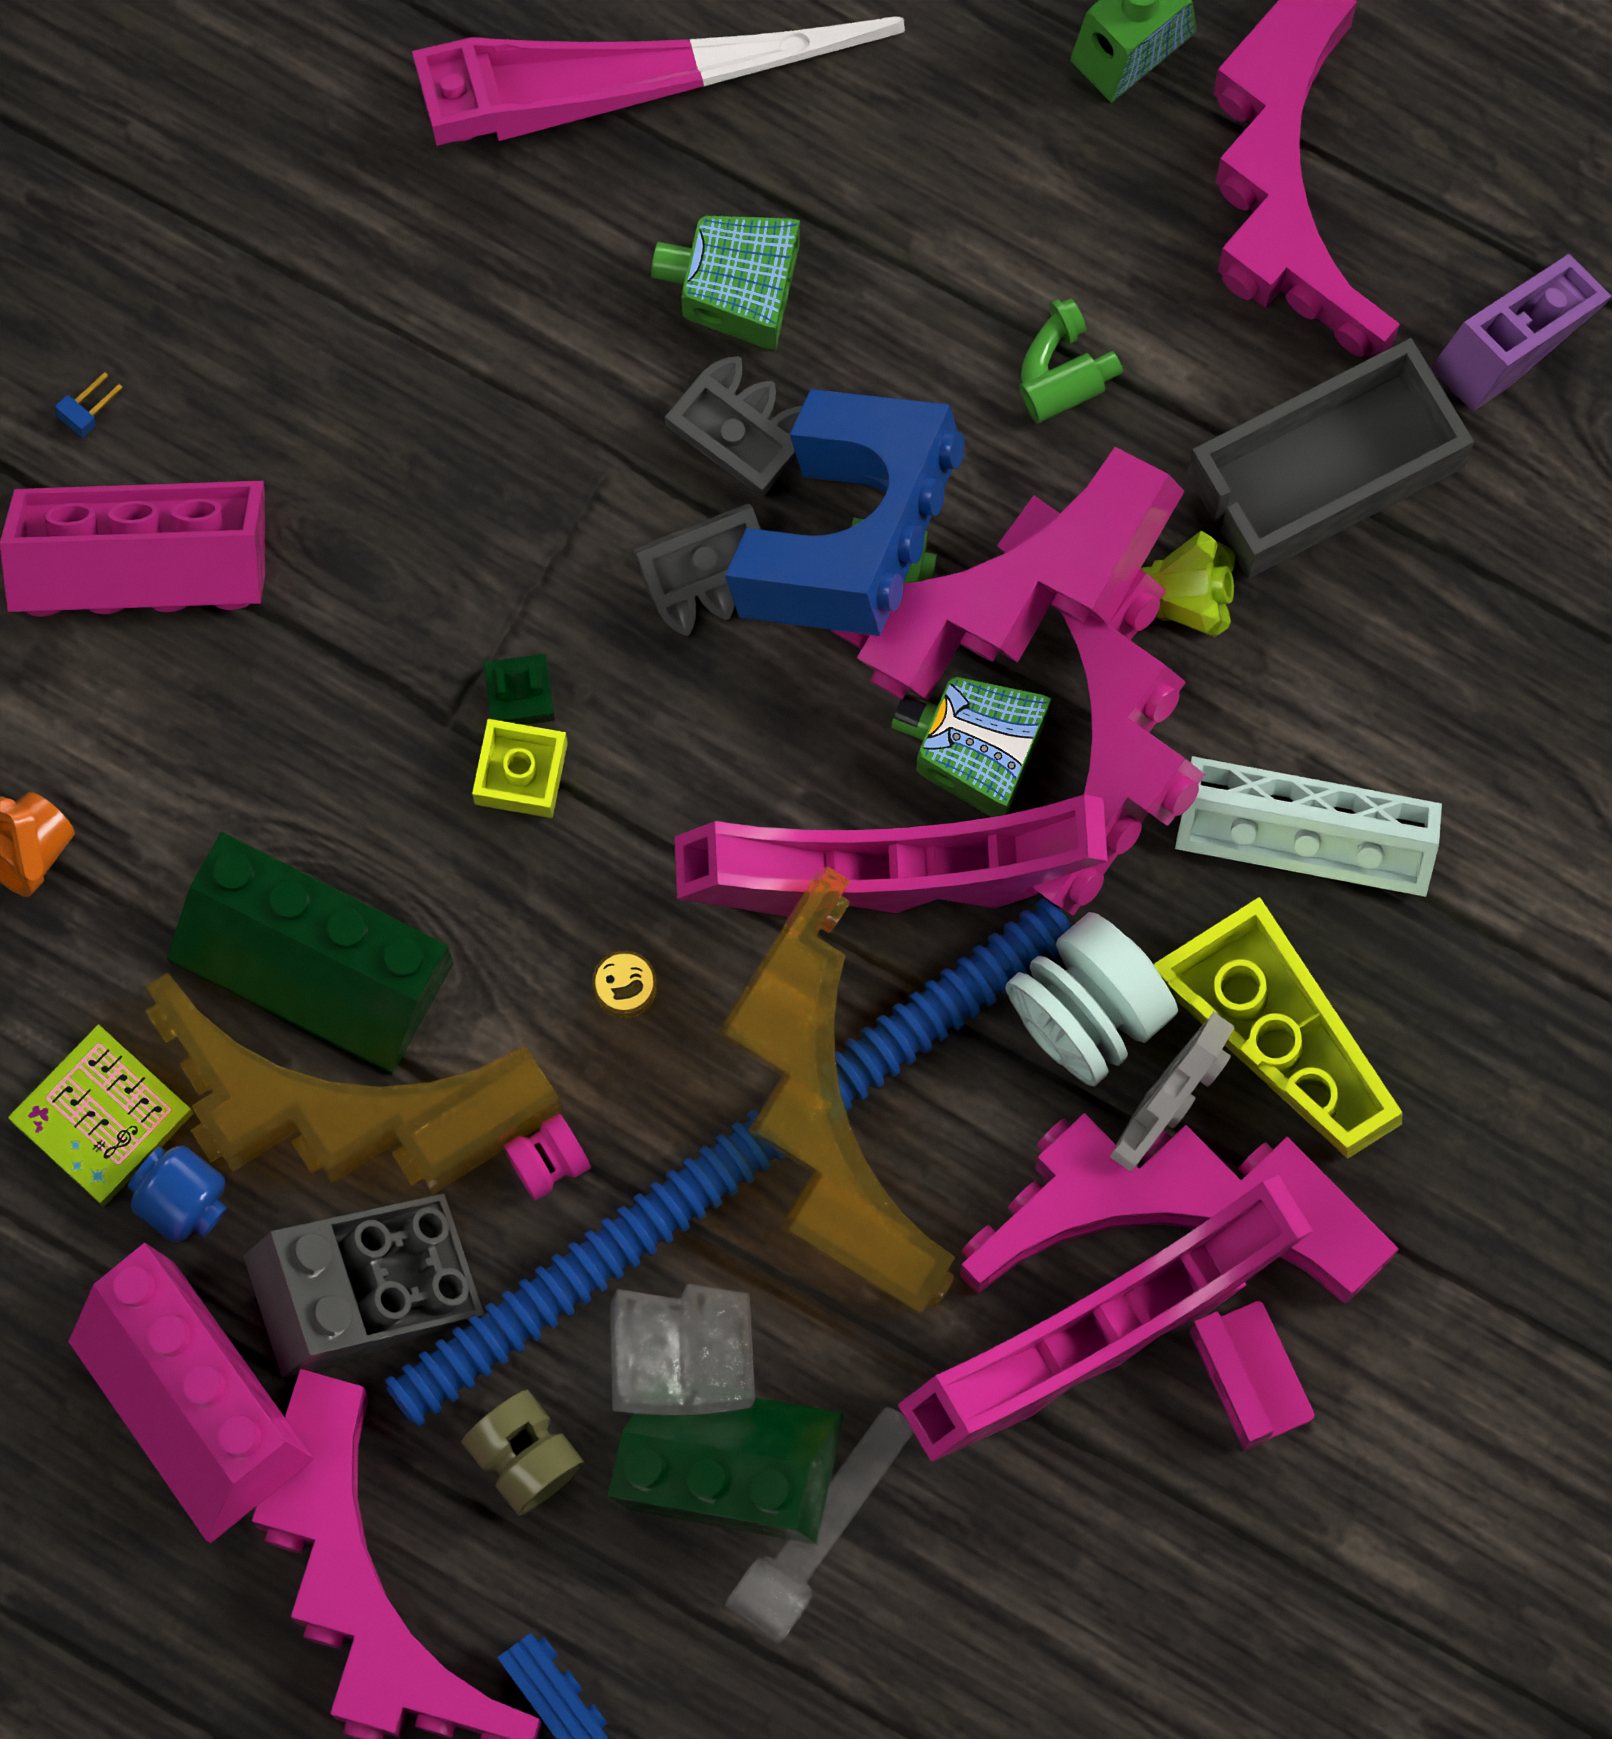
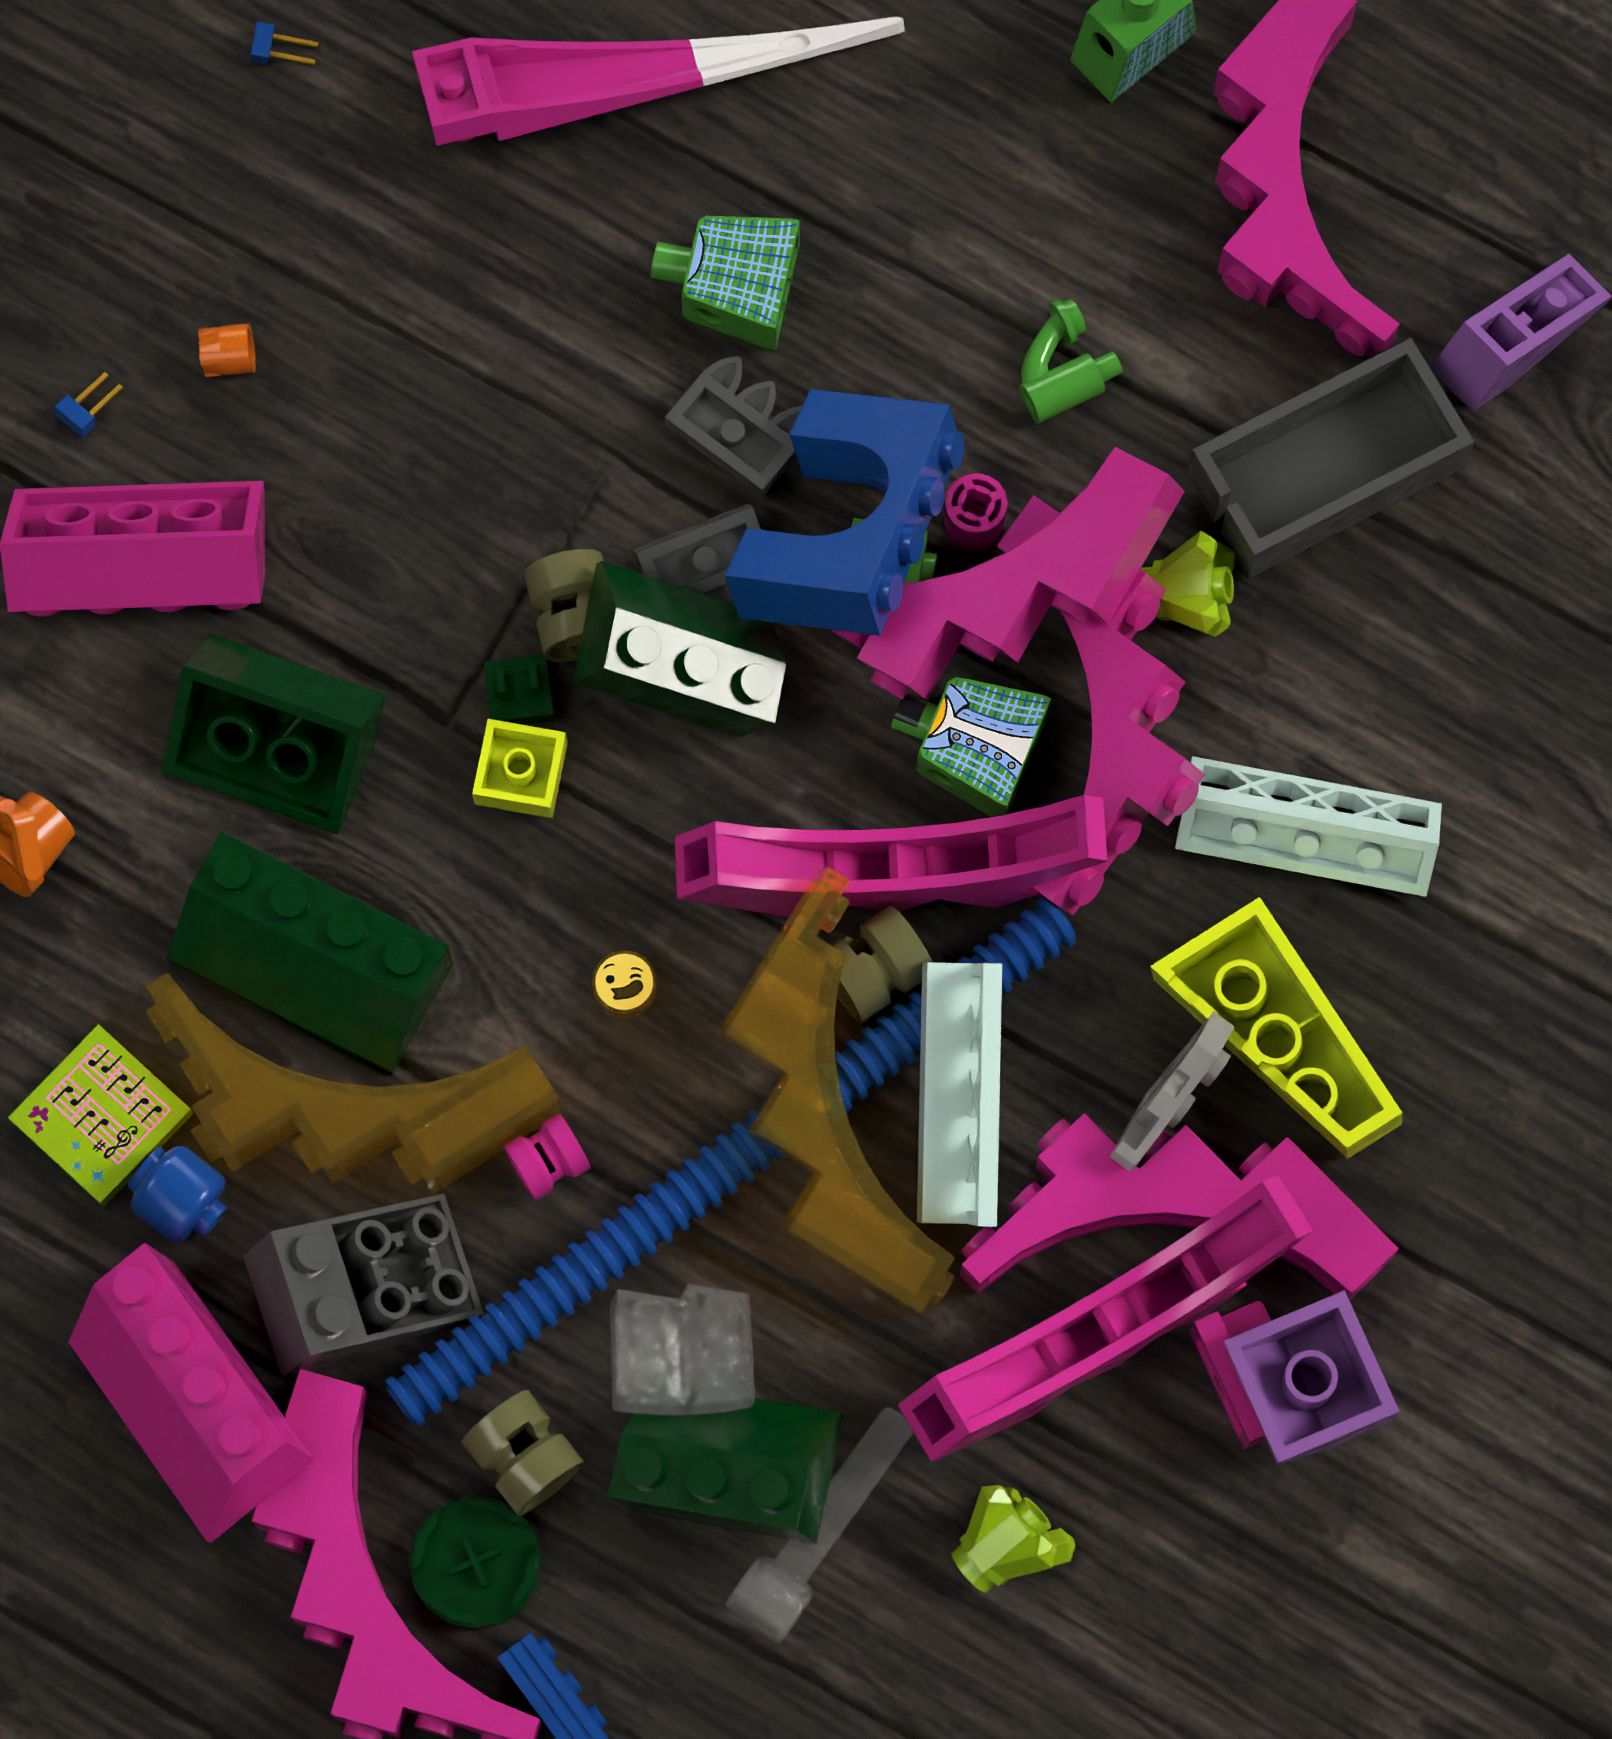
light aqua wheel [1005,912,1178,1087] -> none
none -> dark green slope [161,633,387,835]
none -> orange hose [198,323,256,377]
none -> piece [250,21,319,66]
none -> dark green tile [409,1495,542,1630]
none -> olive wheel [524,549,604,662]
none -> dark green slope [572,561,786,737]
none -> olive wheel [815,905,933,1024]
none -> light aqua fence [917,962,1002,1227]
none -> dark pink wheel [943,473,1008,553]
none -> lime rock [951,1485,1075,1593]
none -> medium lavender slope [1223,1290,1400,1465]

